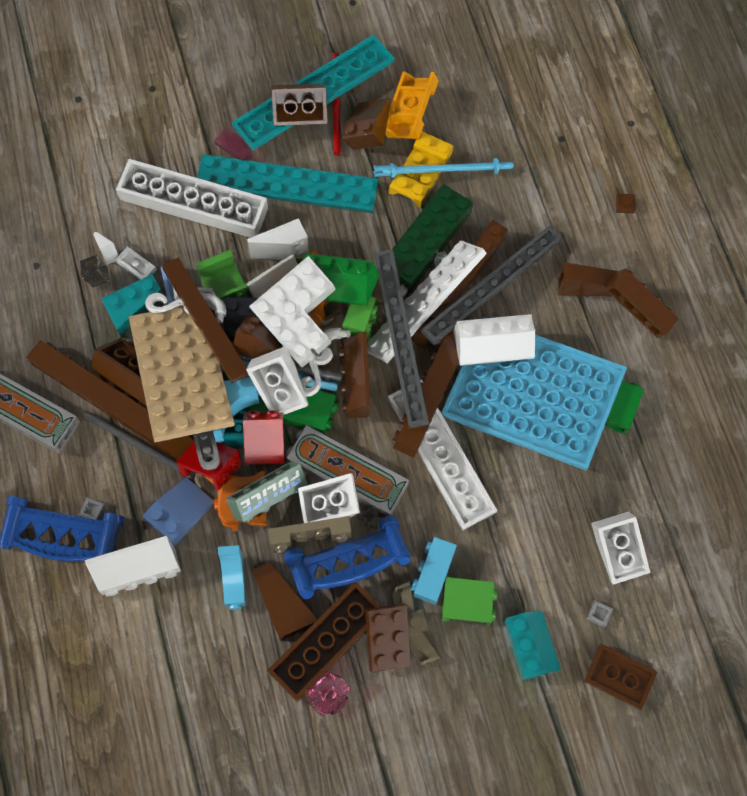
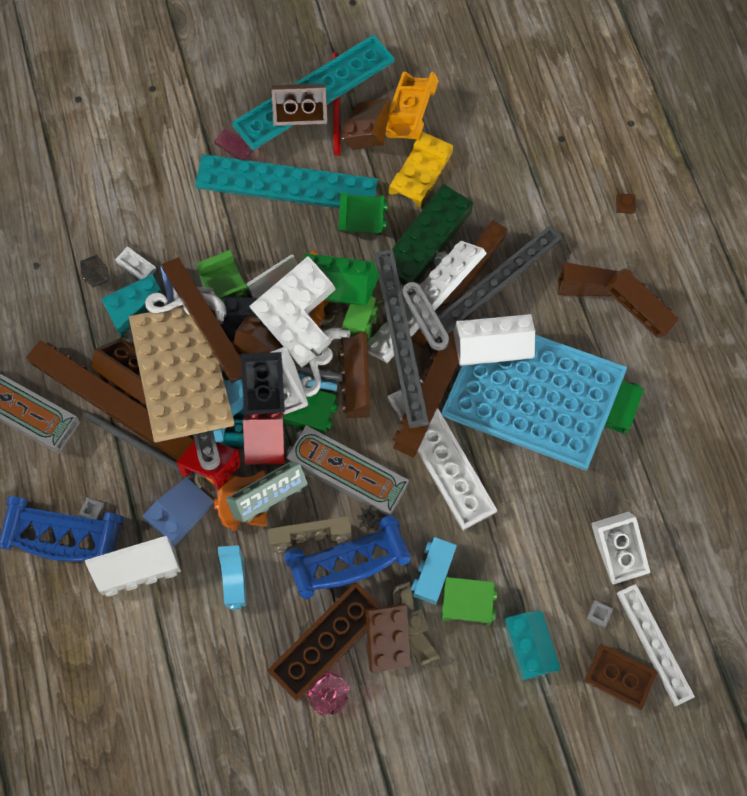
white slope [93,232,118,264] -> none
white brick [116,159,268,238] -> none
white slope [247,218,309,260] -> none
reddish brown slope [251,562,317,641] -> none
white slope [298,473,360,523] -> none
medium azure bar [373,158,514,178] -> none
none -> black slope [241,352,285,415]
none -> green panel [338,193,388,234]
none -> light grey plate [403,282,449,350]
none -> white plate [617,584,695,706]

